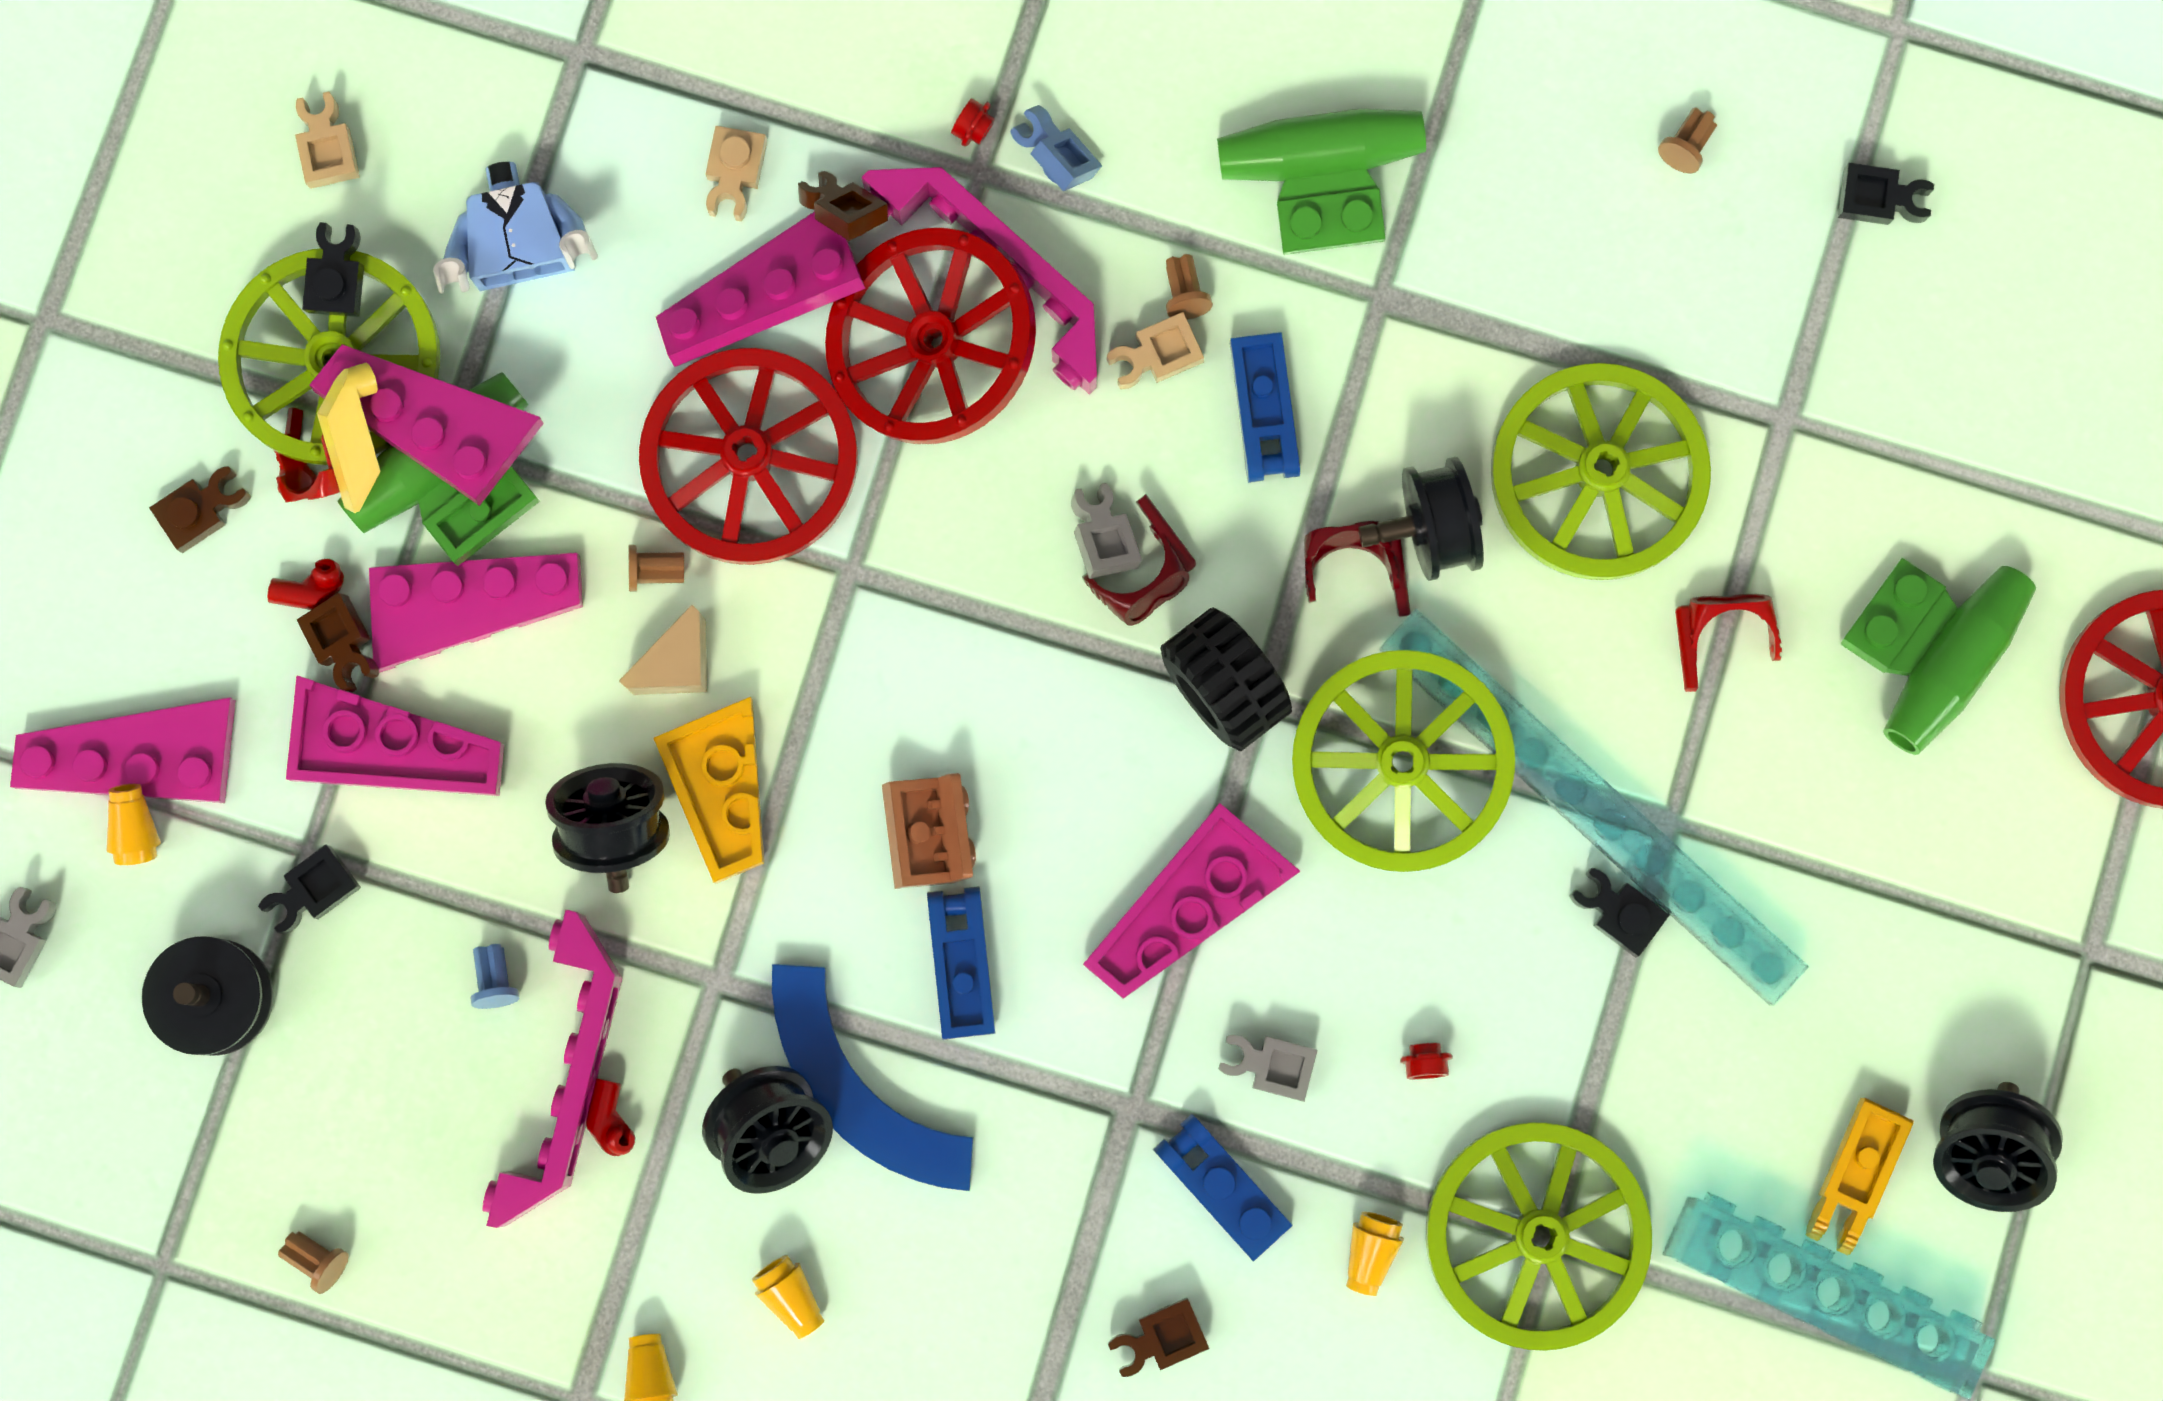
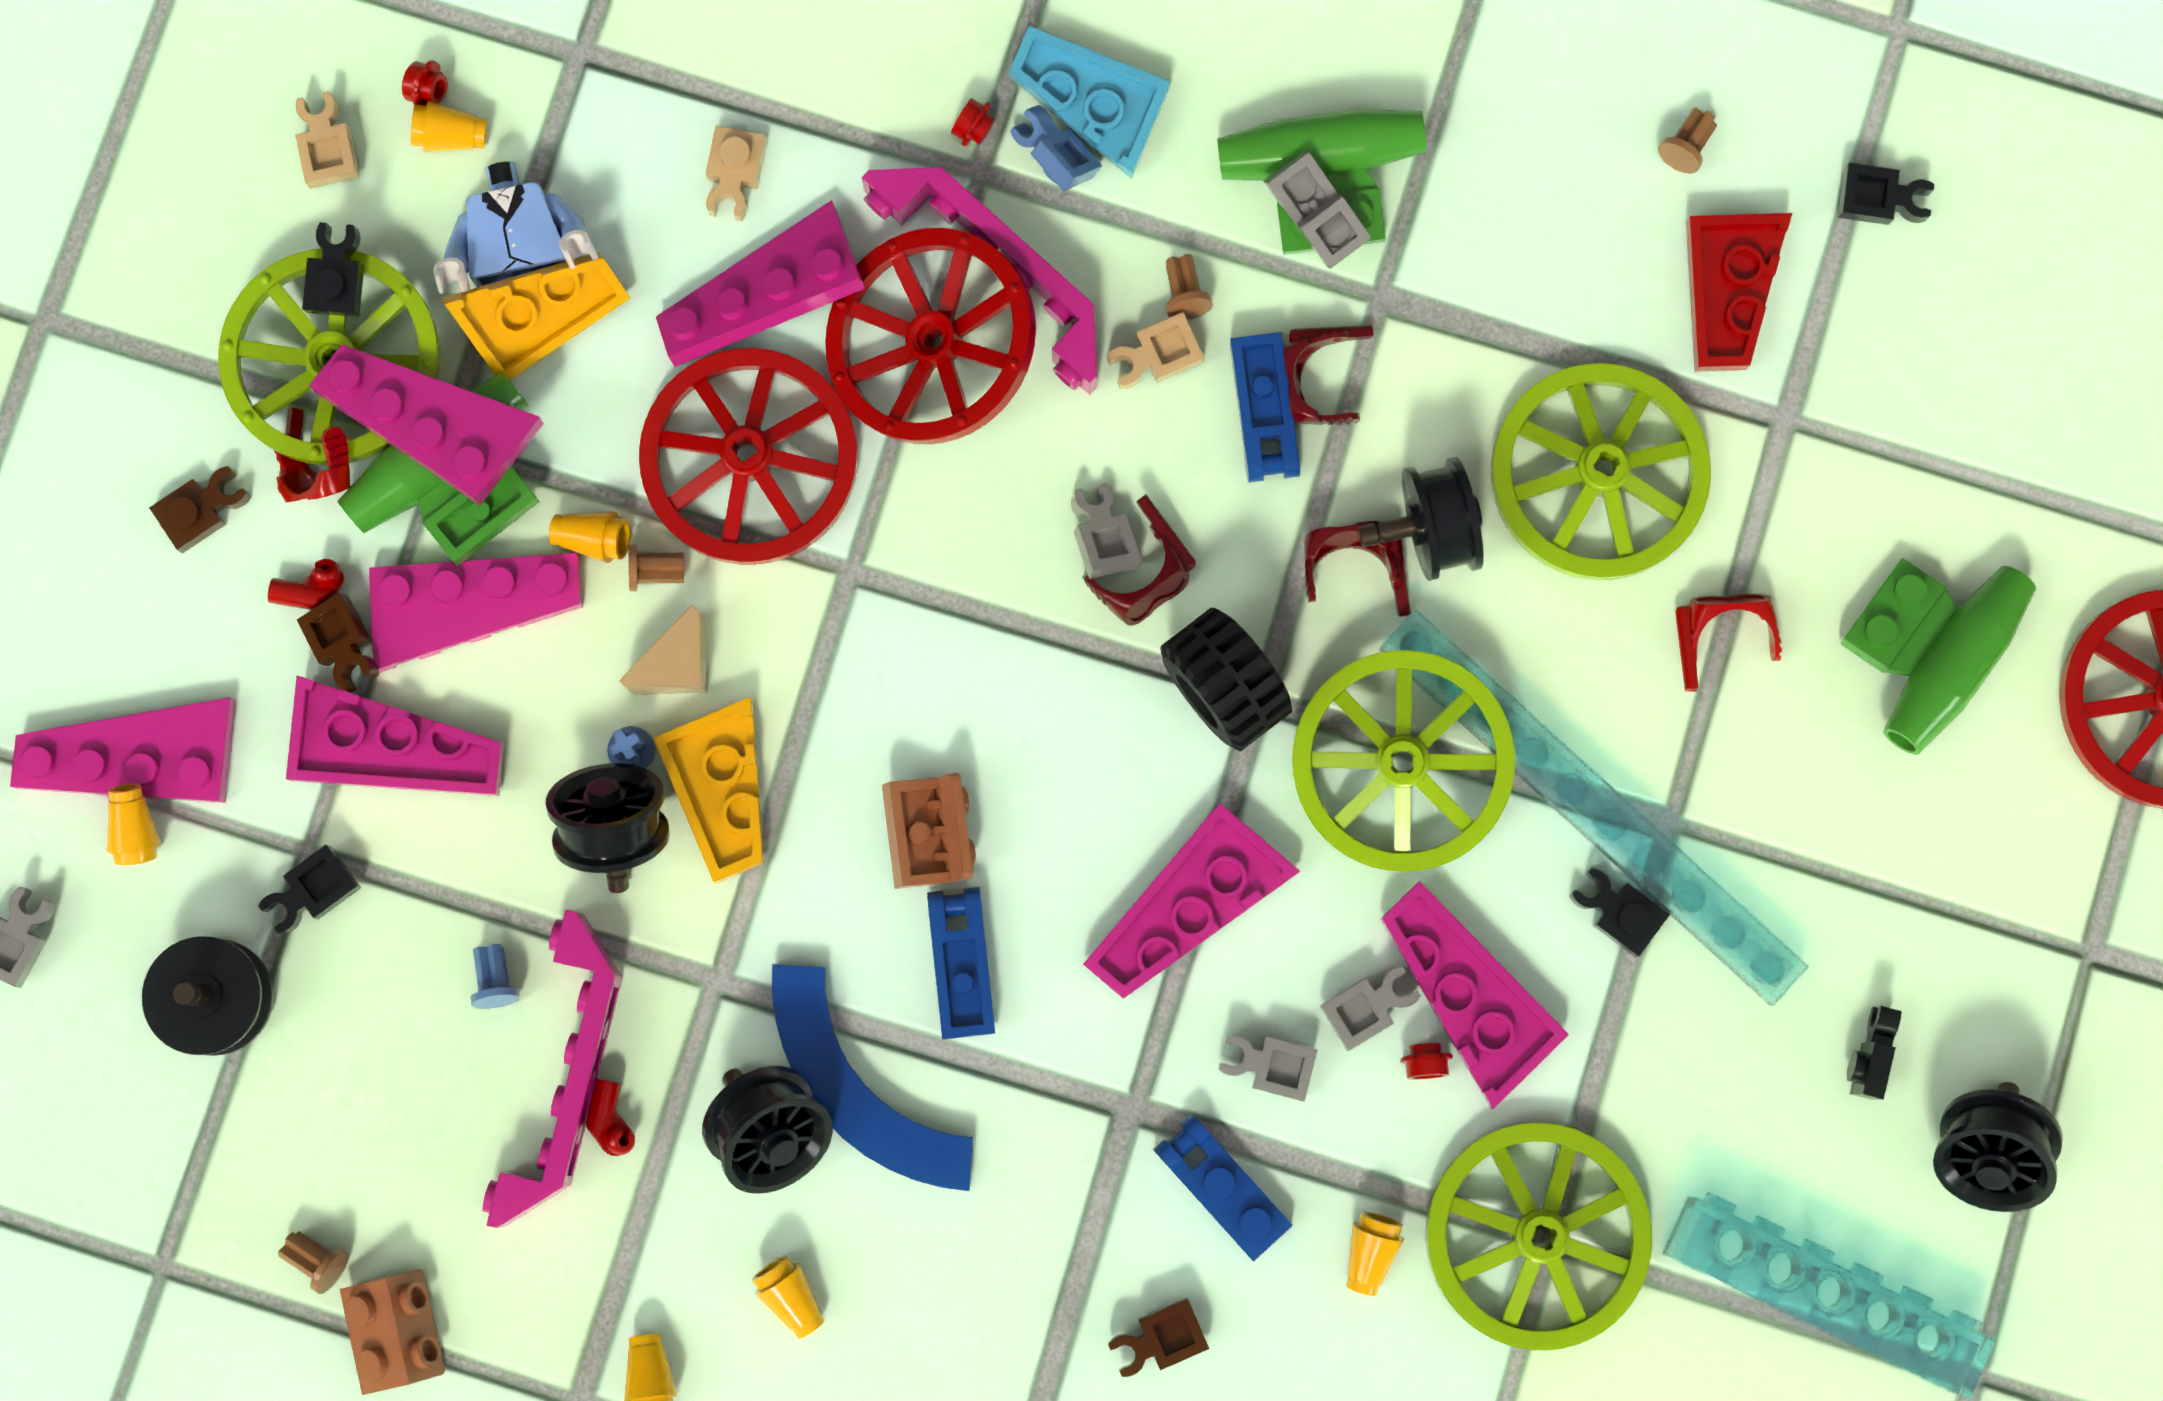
light yellow piece [317,363,381,513] -> none
reddish brown plate [798,171,888,241] -> none
yellow hinge [1805,1098,1914,1256] -> none
none -> nougat bracket [339,1269,445,1395]
none -> red plate [402,60,448,106]
none -> yellow cone [411,101,487,152]
none -> yellow wing [441,252,630,380]
none -> yellow cone [549,511,631,563]
none -> medium blue piece [607,726,655,768]
none -> medium azure wing [1009,26,1171,179]
none -> light grey slope [1263,150,1371,269]
none -> dark red helmet [1283,325,1374,425]
none -> light grey plate [1320,967,1421,1051]
none -> dark pink wing [1380,881,1569,1109]
none -> red wing [1686,213,1792,372]
none -> black plate [1846,1006,1902,1100]

